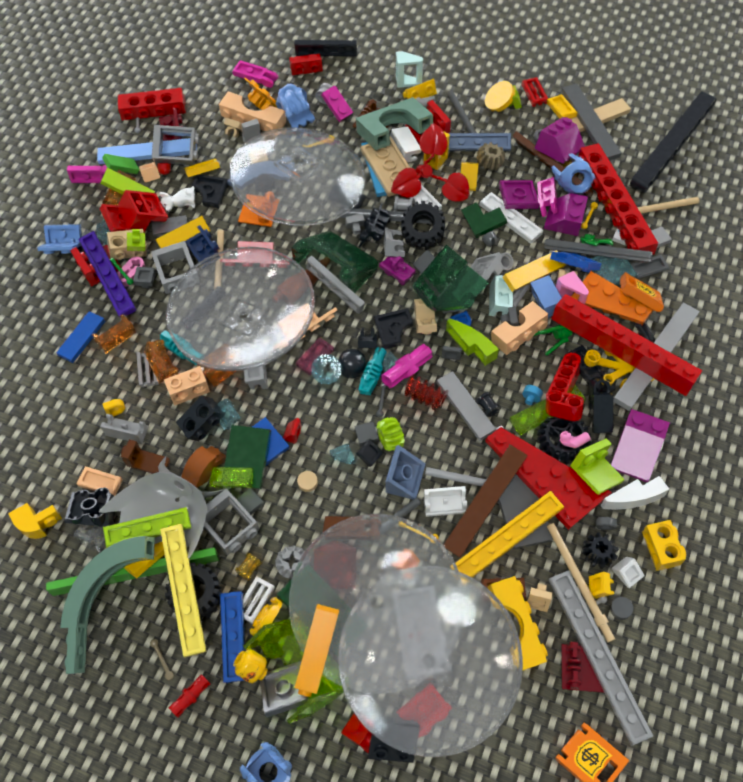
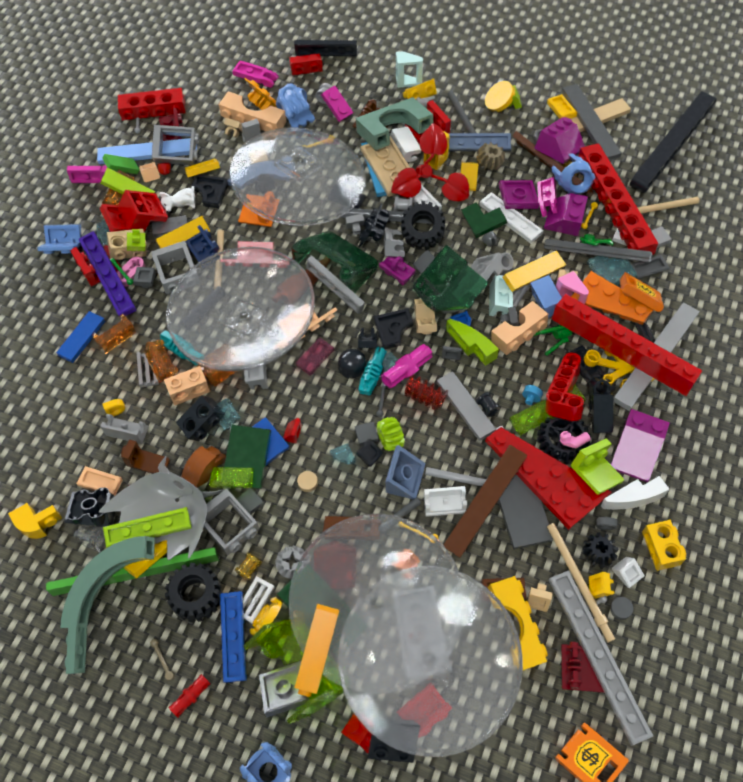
light yellow tile [160,524,207,658] -> none
yellow head [233,649,268,684] -> none
clear light blue gear [311,354,342,384] -> none
yellow tile [452,491,564,583] -> none
red tile [522,77,548,107] -> none
blue wing [550,252,602,273] -> none

